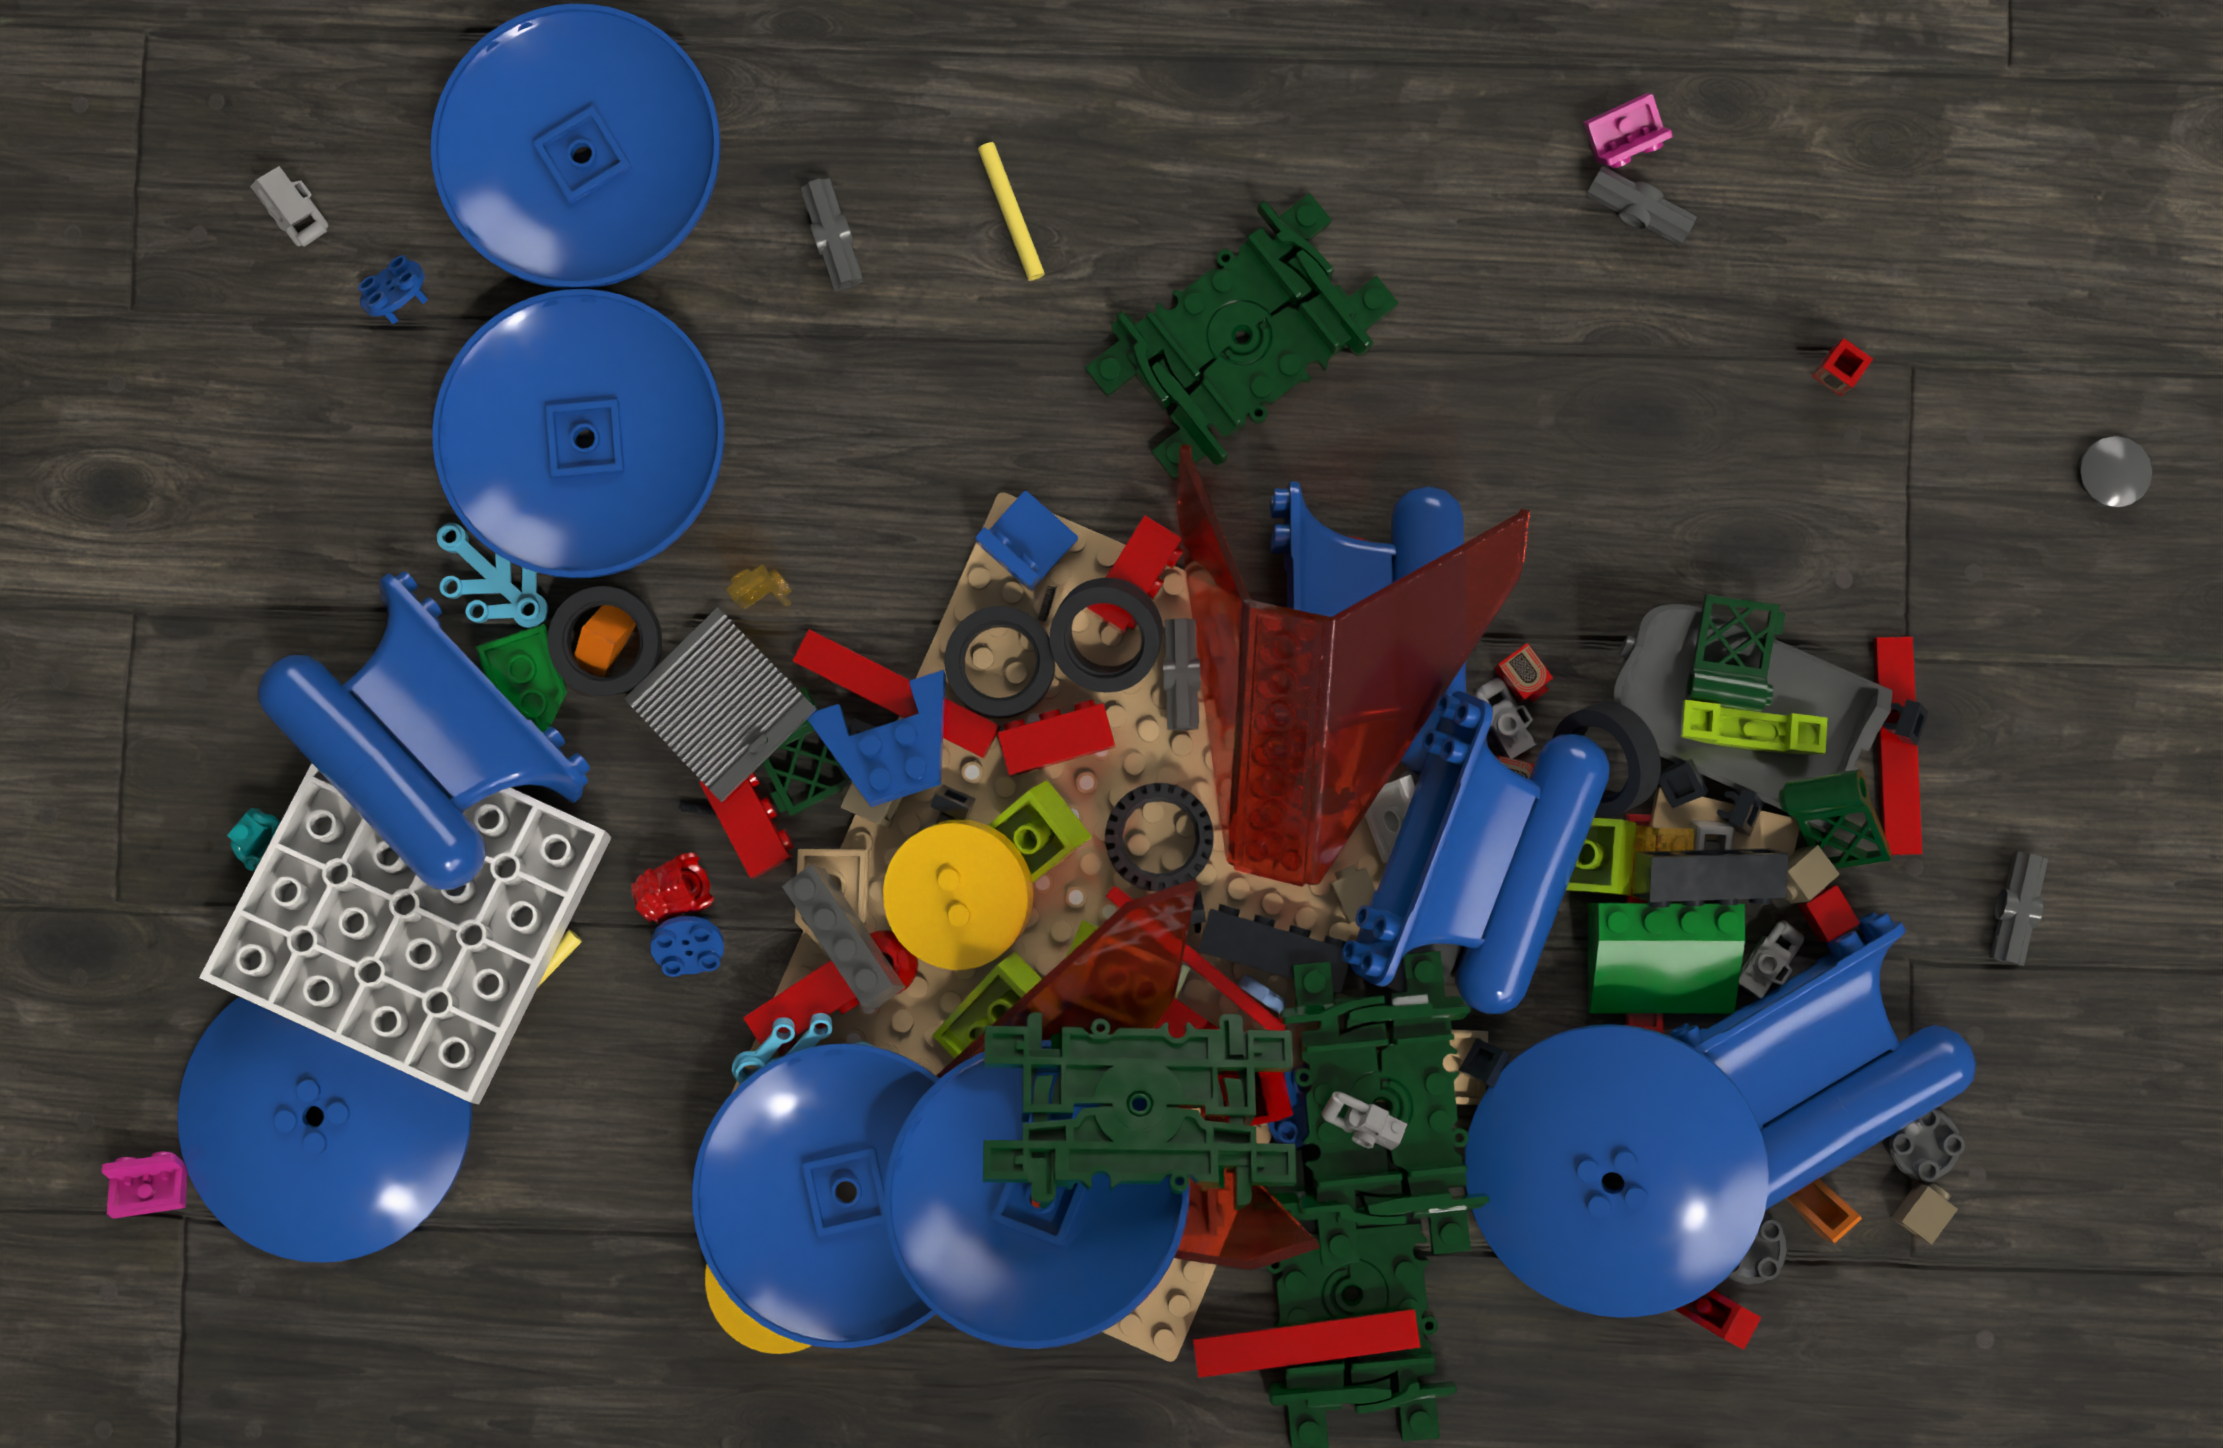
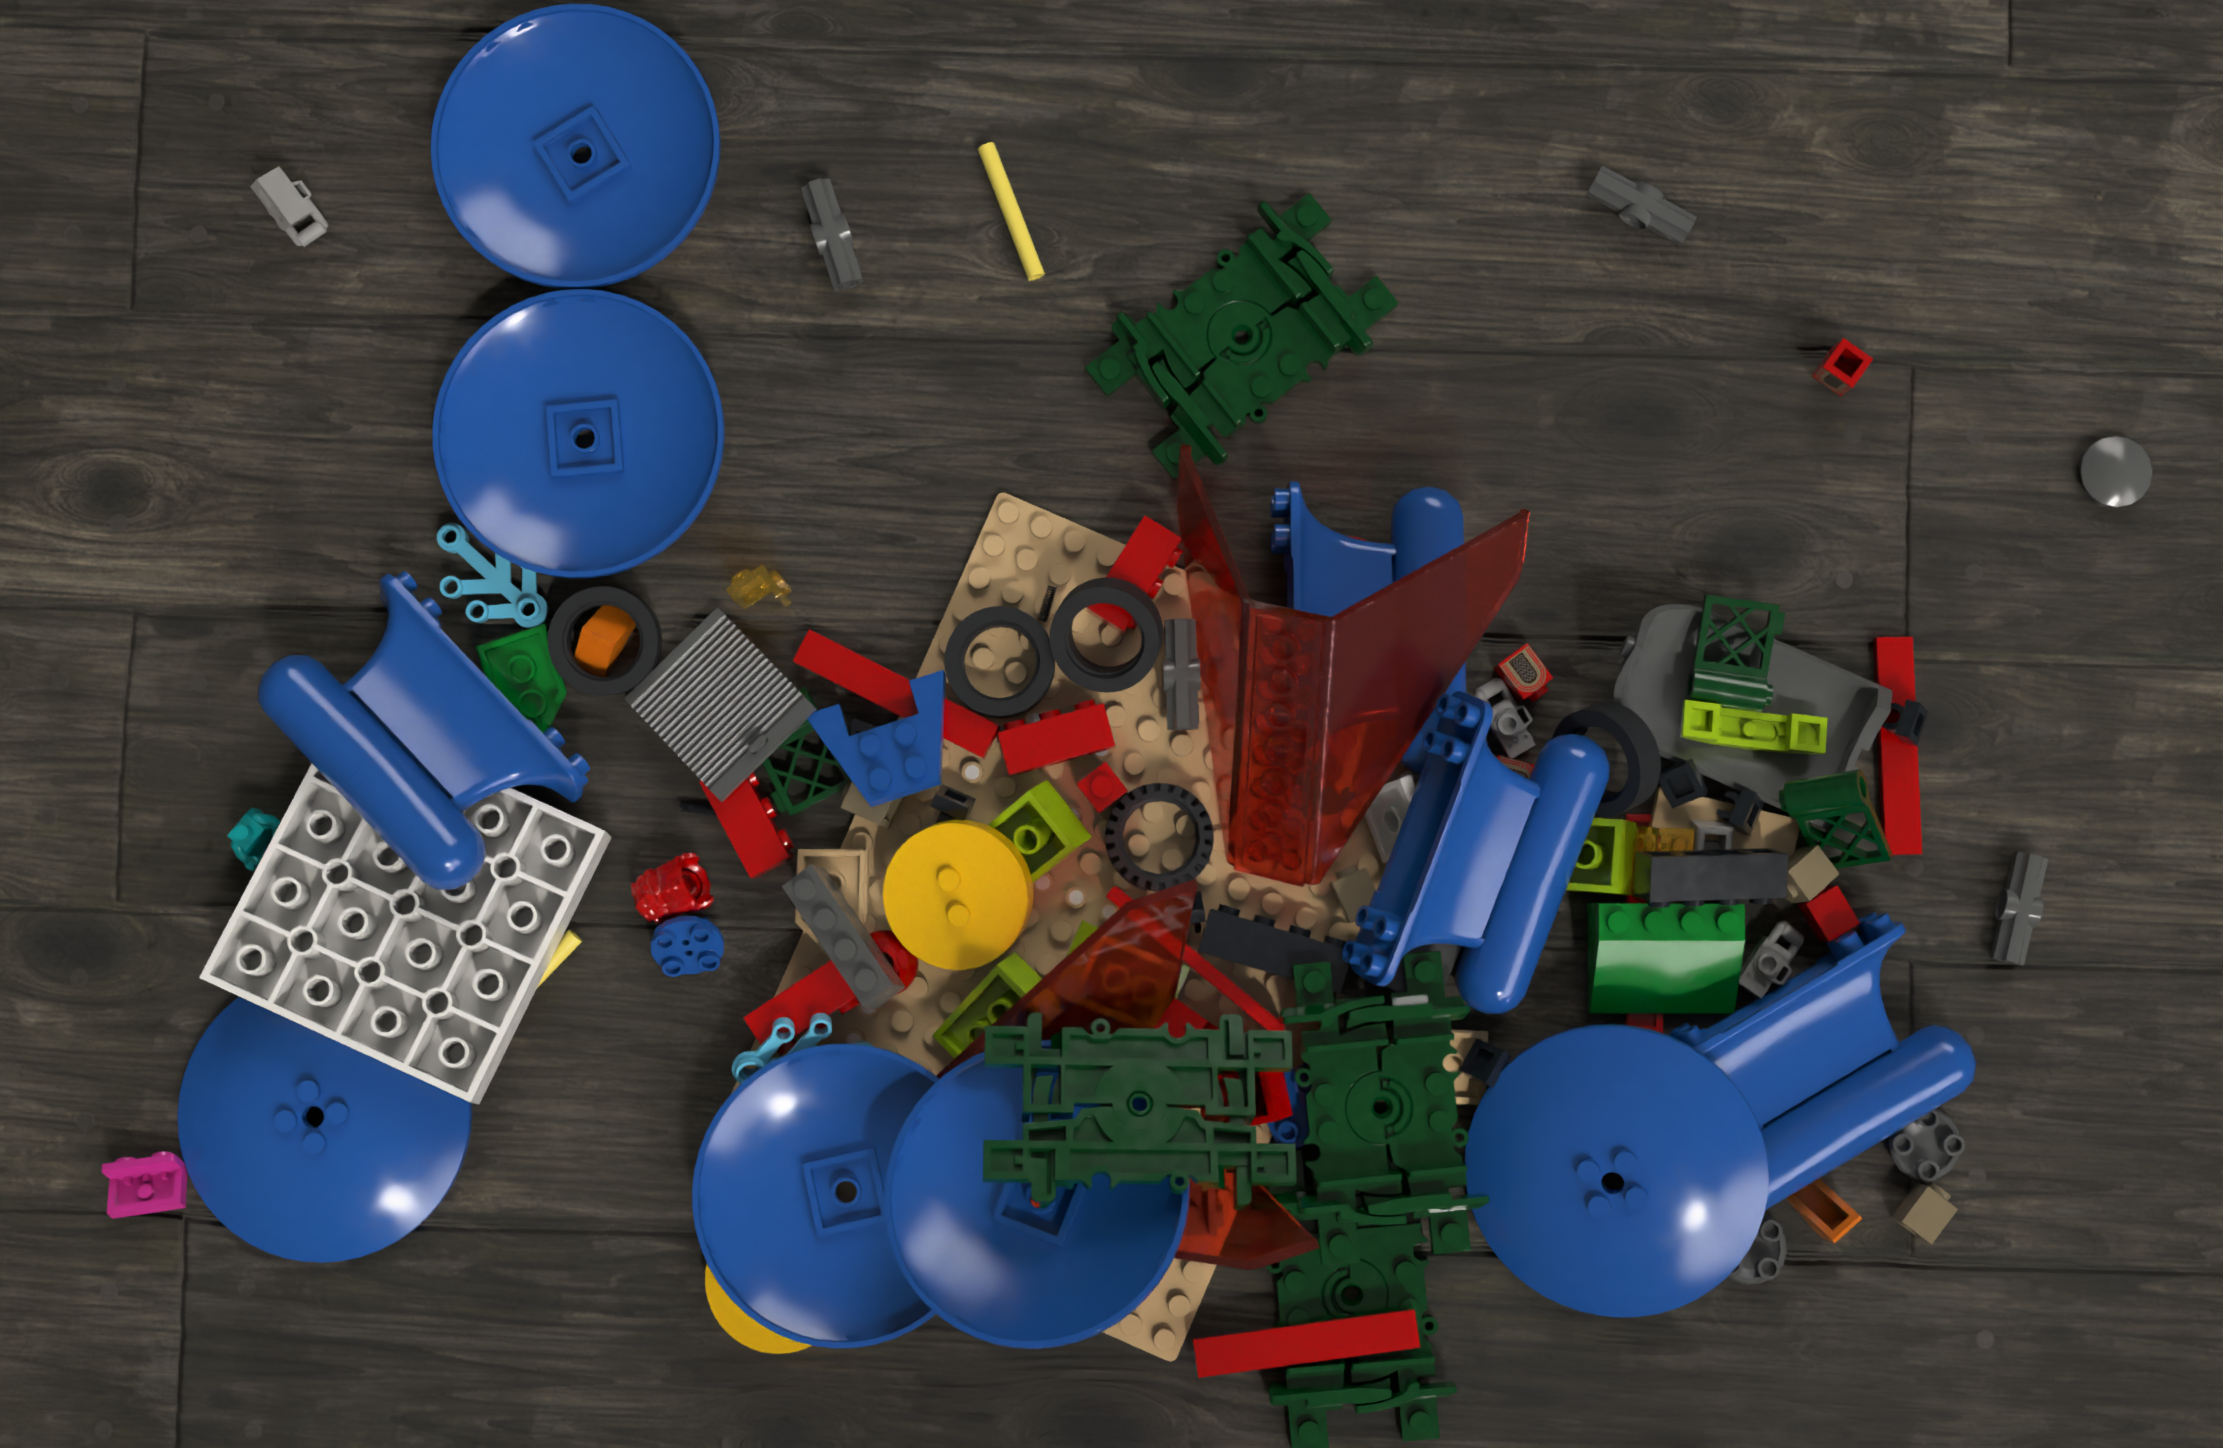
blue plate [358,255,428,324] -> none
blue bracket [975,491,1078,592] -> none
light blue tile [1237,975,1287,1014] -> none
light grey piece [1321,1091,1407,1150] -> none
dark pink bracket [1583,93,1673,168] -> none
red slope [1673,1289,1762,1350] -> none
none -> red brick [1076,761,1128,815]

